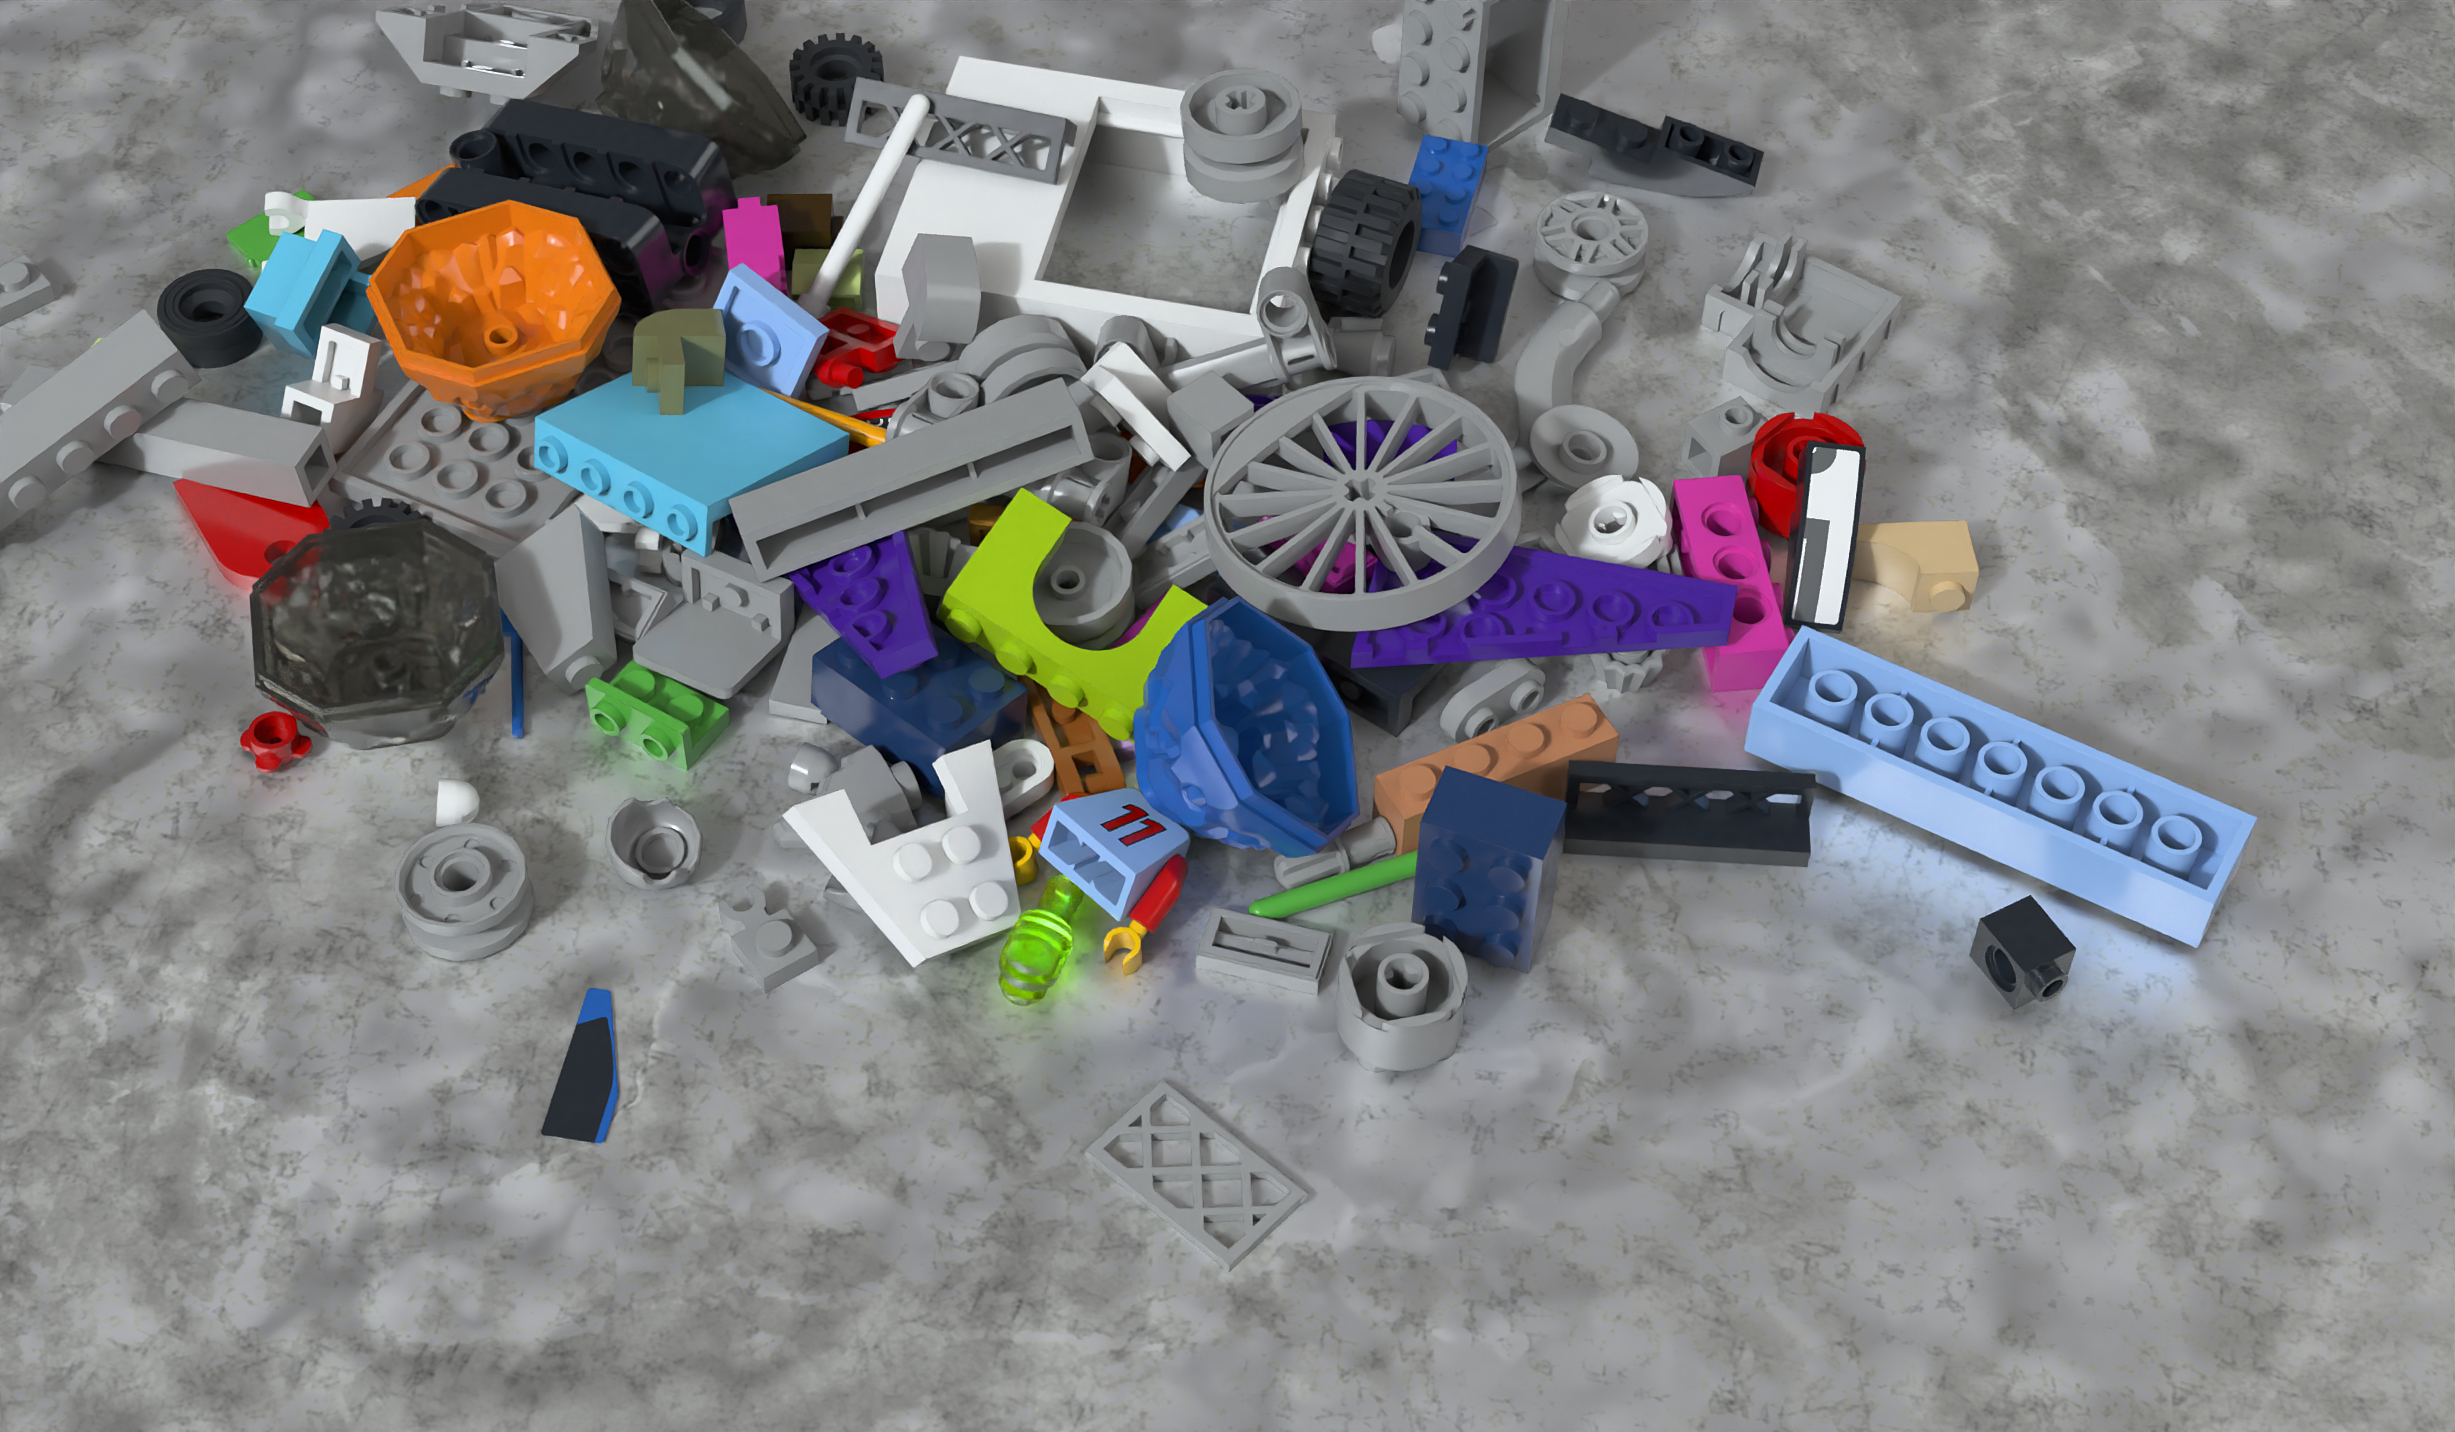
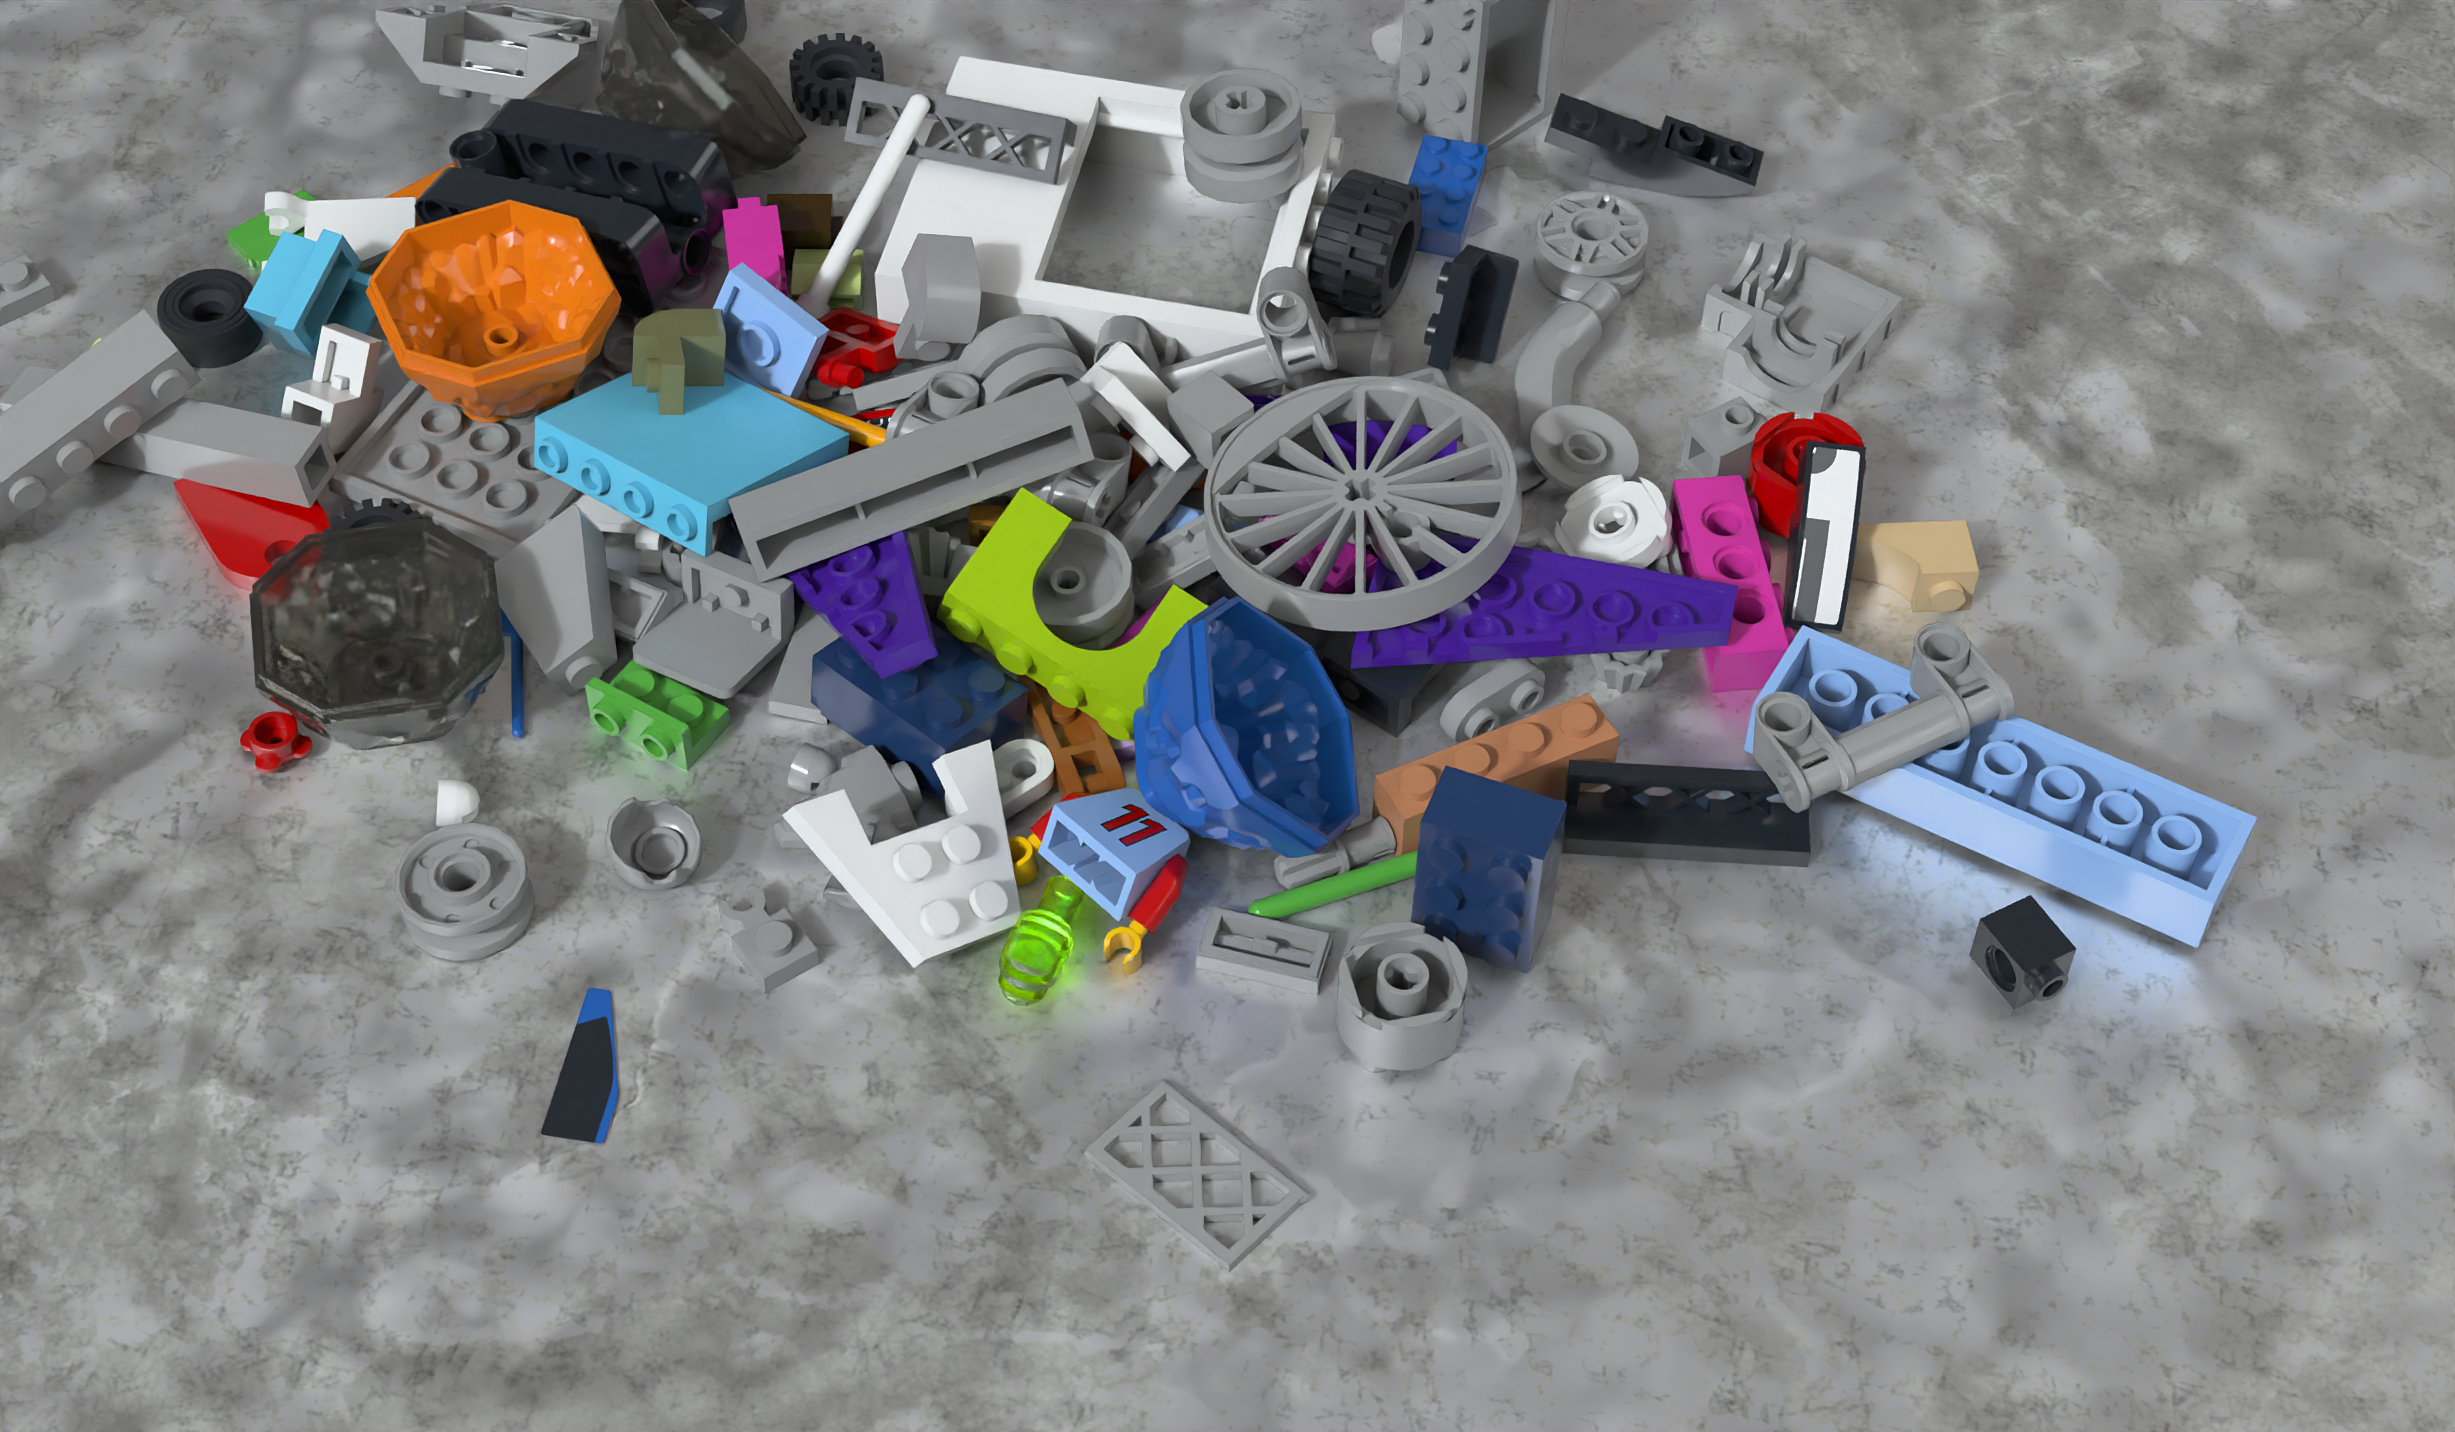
none -> light grey piece [1753,622,2015,813]

